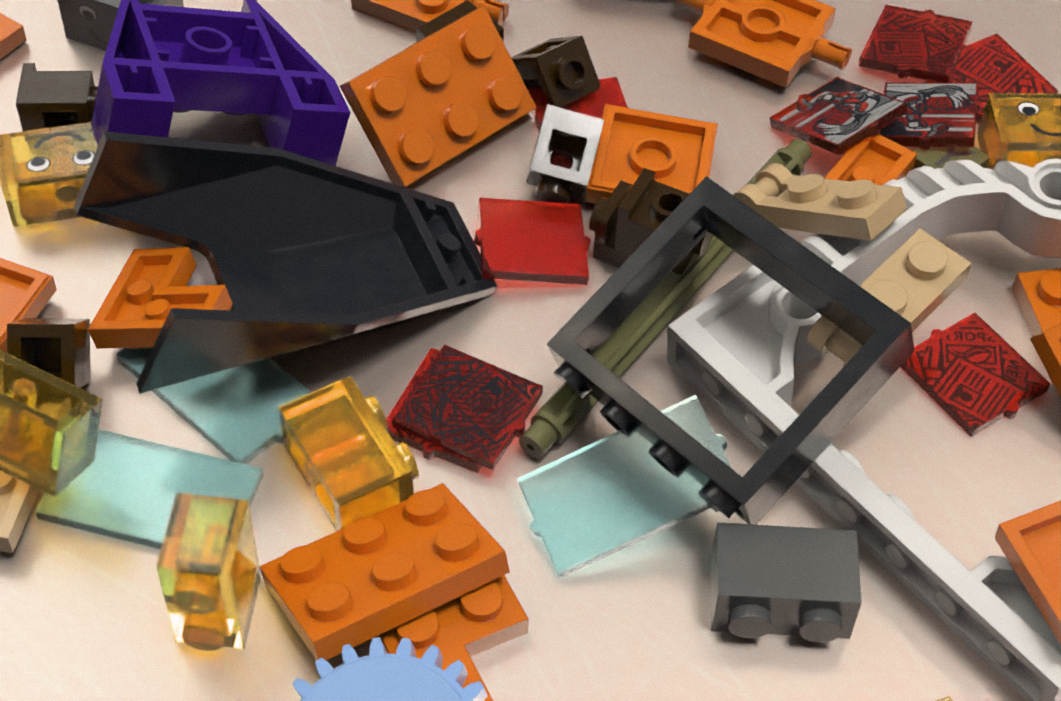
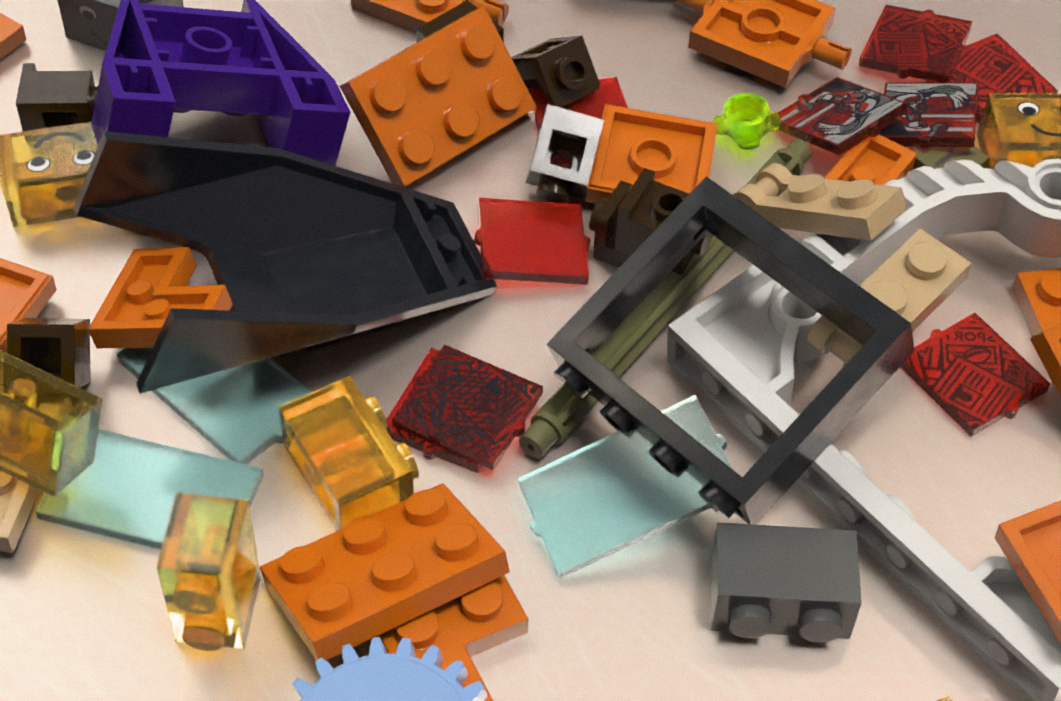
none -> clear neon green plate [712,93,781,150]

